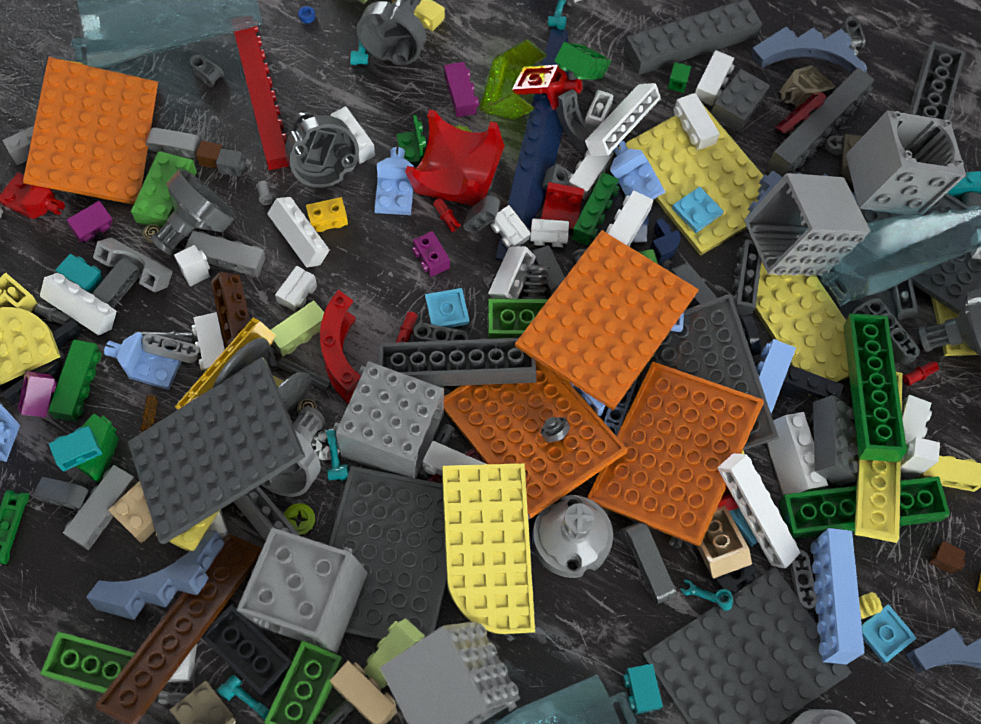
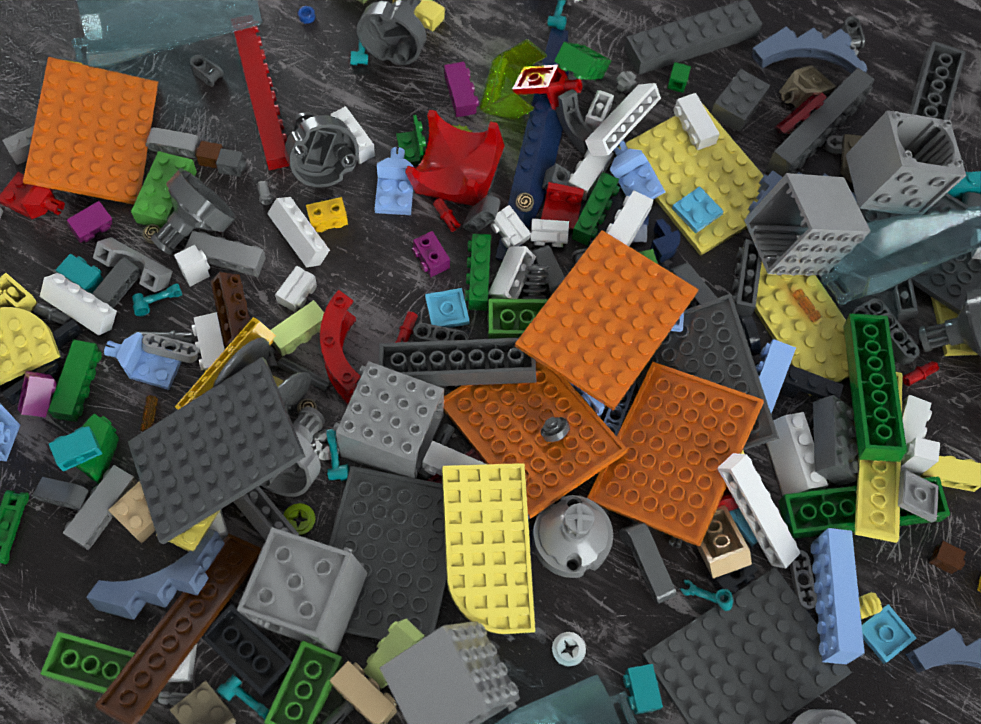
white brick [695,50,735,106] -> none
none -> teal brick [132,284,182,316]
none -> green brick [465,234,491,311]
none -> tile [516,193,534,212]
none -> white gear [552,632,586,667]
none -> light grey gear [616,71,637,93]
none -> clear orange axle [793,289,822,322]
none -> light grey tile [898,470,938,523]

